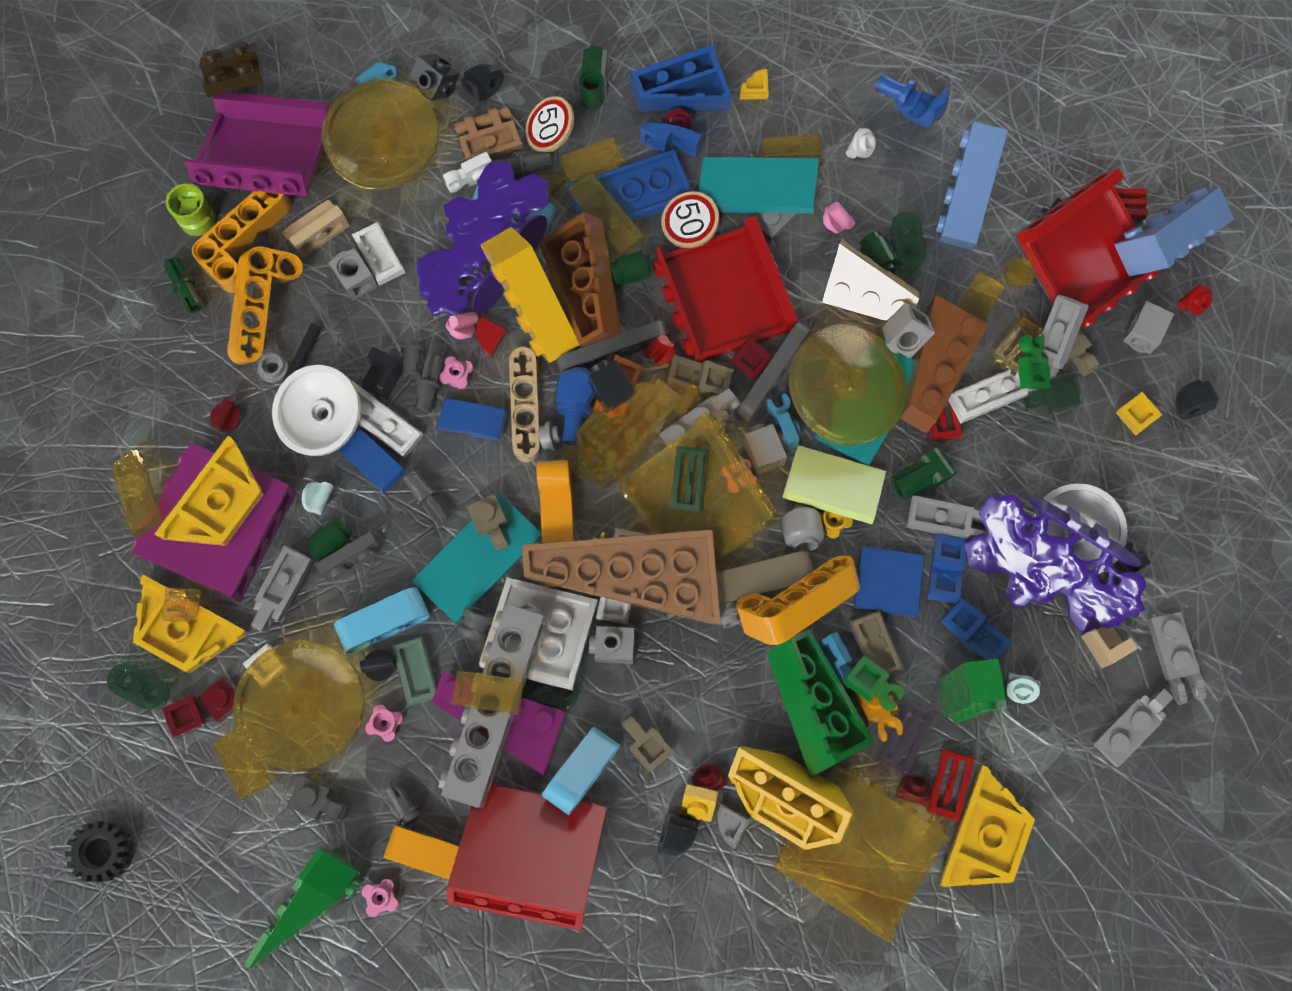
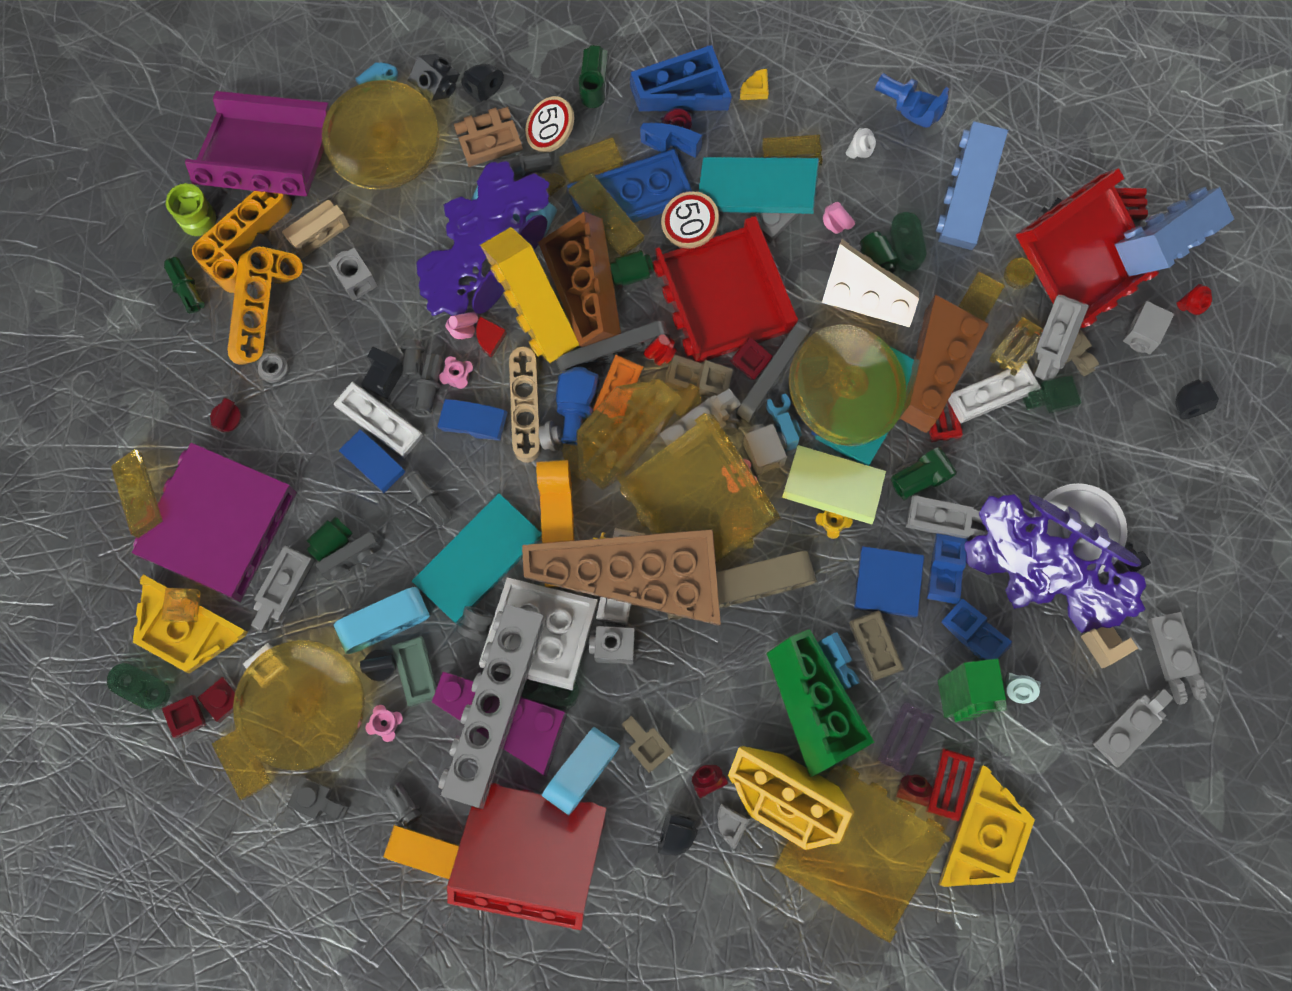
black tyre [65,821,134,882] -> none
yellow wing [155,436,264,546] -> none
dark brown plate [199,42,263,98] -> none
green wedge [244,849,364,968] -> none
white dish [272,365,361,456] -> none
black bar [283,323,322,382] -> none
light aqua plate [302,482,333,515] -> none
white plate [352,222,405,286] -> none
bright pink plate [362,879,399,917] -> none
white plate [443,152,492,193] -> none
clear yellow tile [451,670,524,715] -> none
dark tan plate [466,494,509,552] -> none
black brick [587,359,635,413] -> none
dark green tile [670,446,710,512] -> none
yellow plate [680,784,718,822] -> none
light grey plate [719,601,741,628] -> none
light orange beam [736,555,860,645] -> none
light grey head [782,504,824,552] -> none
green plate [843,656,906,712] -> none
light orange plate [855,693,903,742] -> none
light grey brick [882,302,935,359] -> none
green plate [1018,335,1051,390] -> none
yellow plate [1116,392,1162,436] -> none

